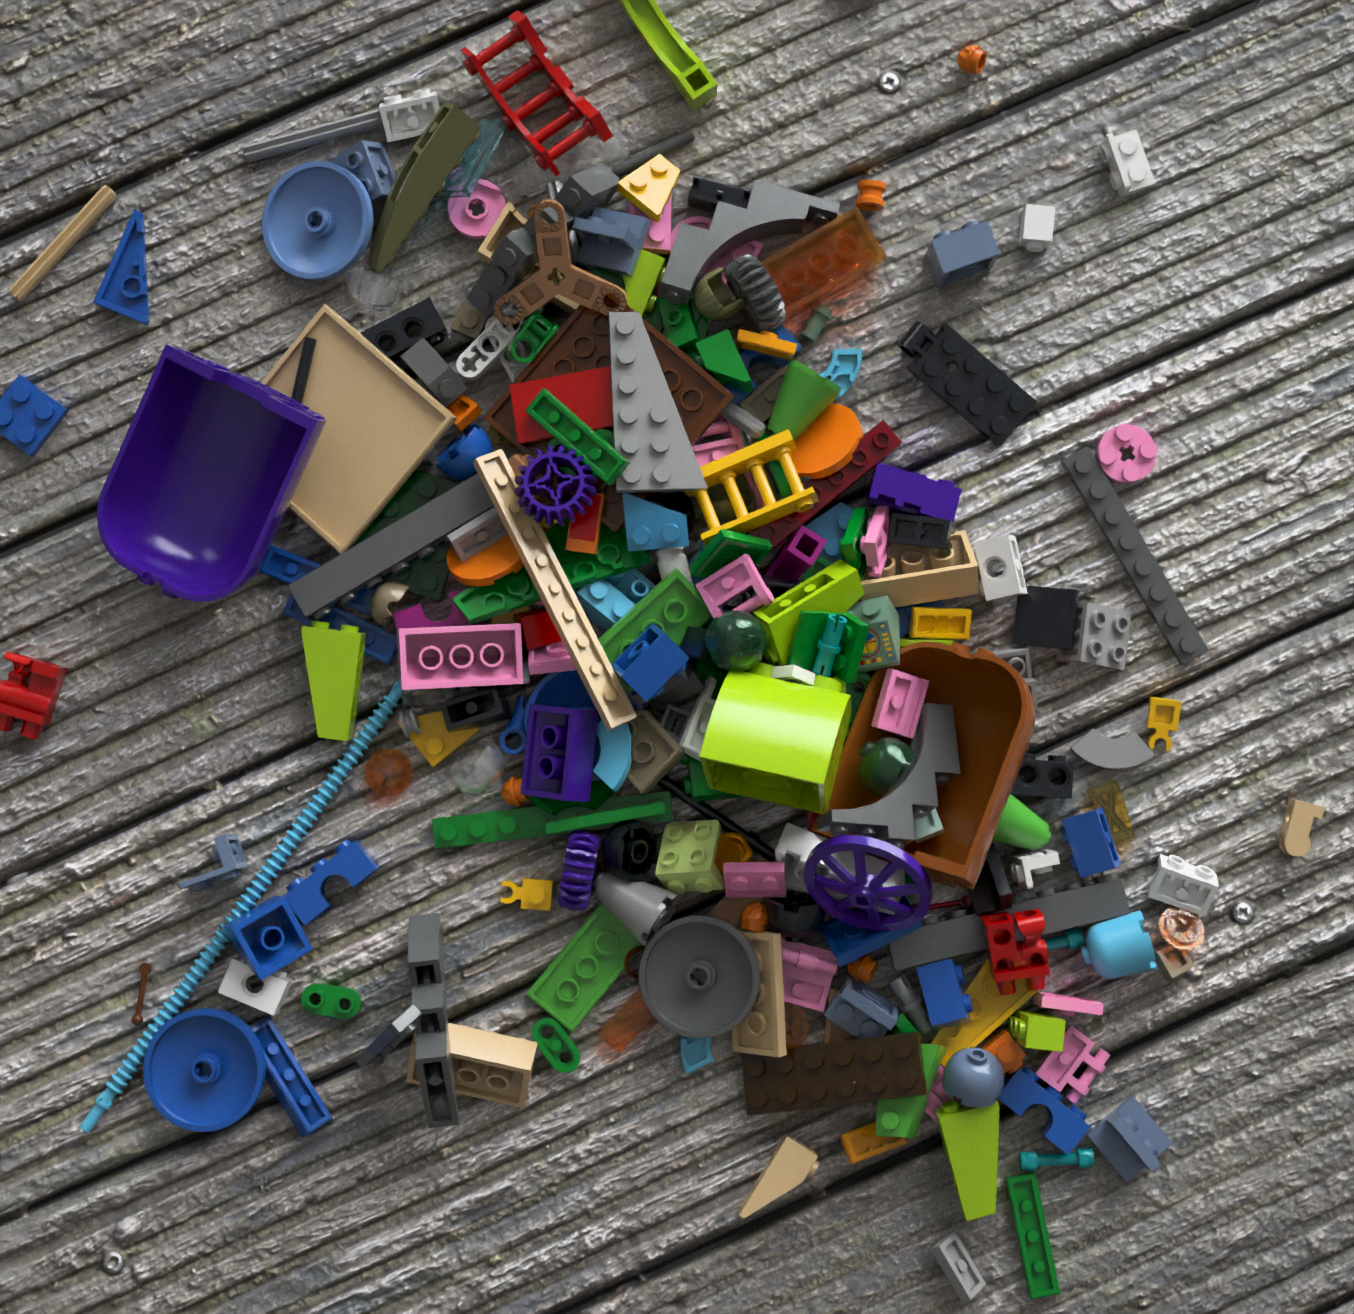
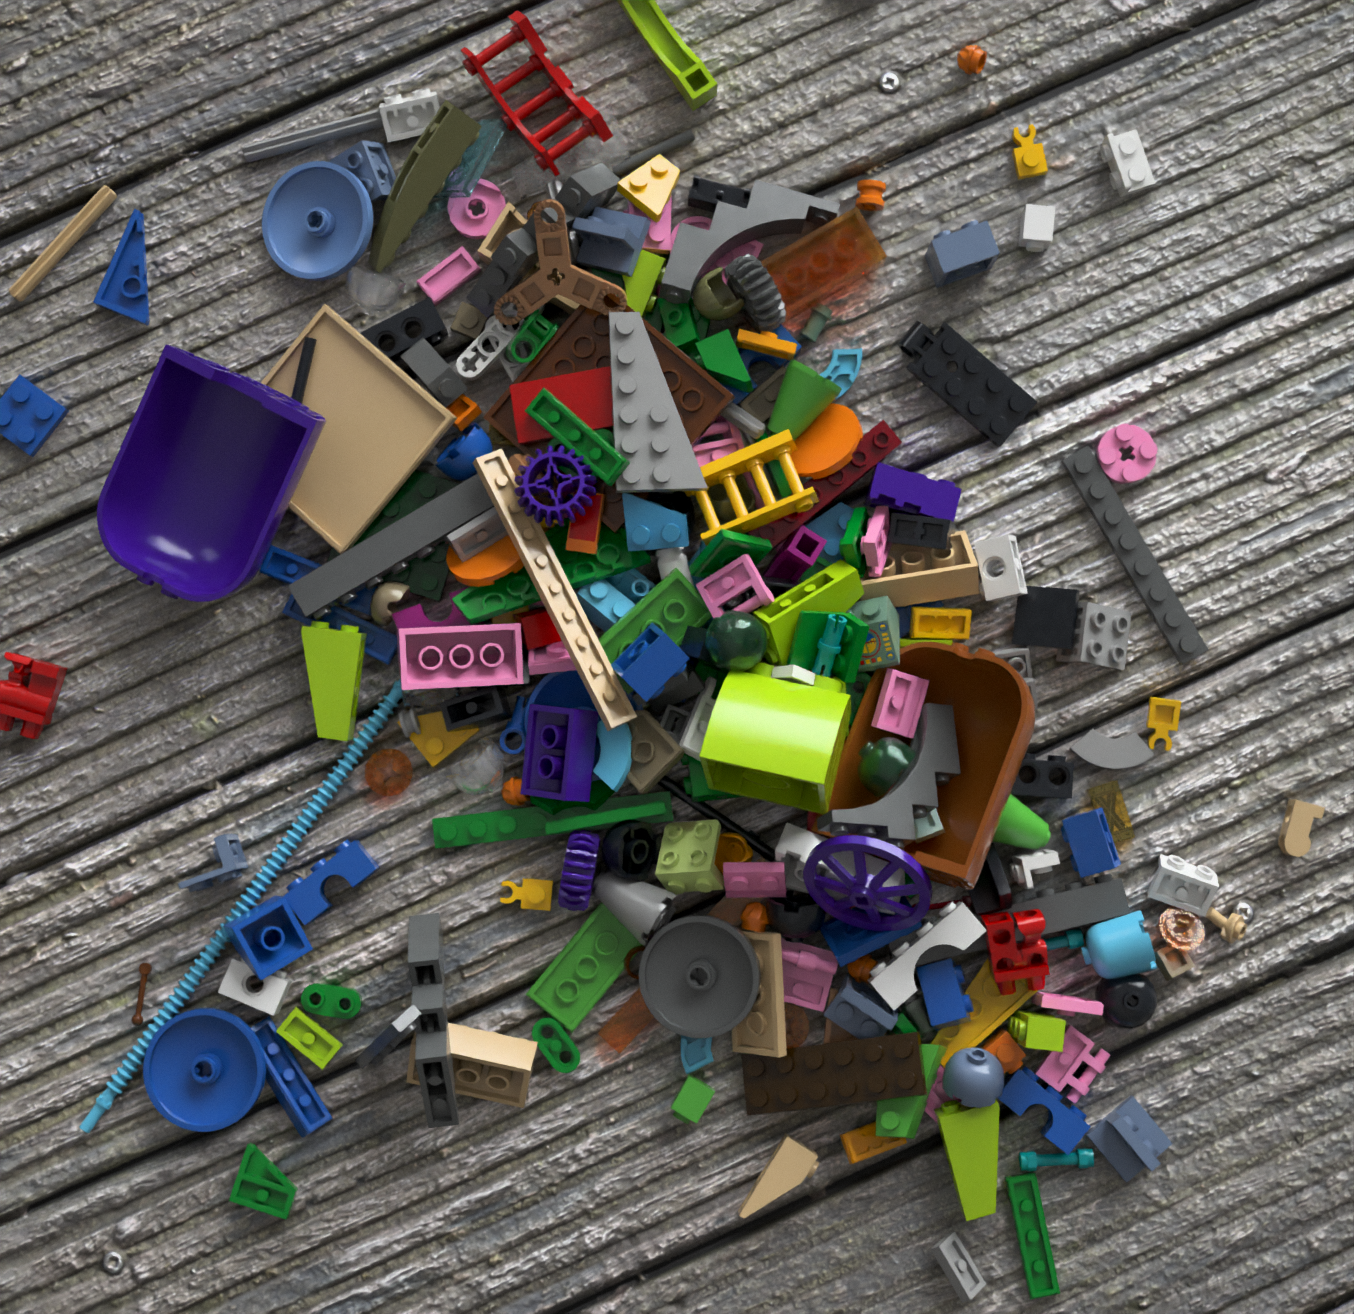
none -> green wing [229,1143,298,1220]
none -> lime plate [276,1007,343,1070]
none -> bright pink tile [416,246,481,306]
none -> bright green brick [671,1074,715,1124]
none -> white arch [867,901,987,1010]
none -> yellow plate [1012,124,1048,180]
none -> black cylinder [1095,973,1157,1029]
none -> tan plate [1205,907,1247,944]

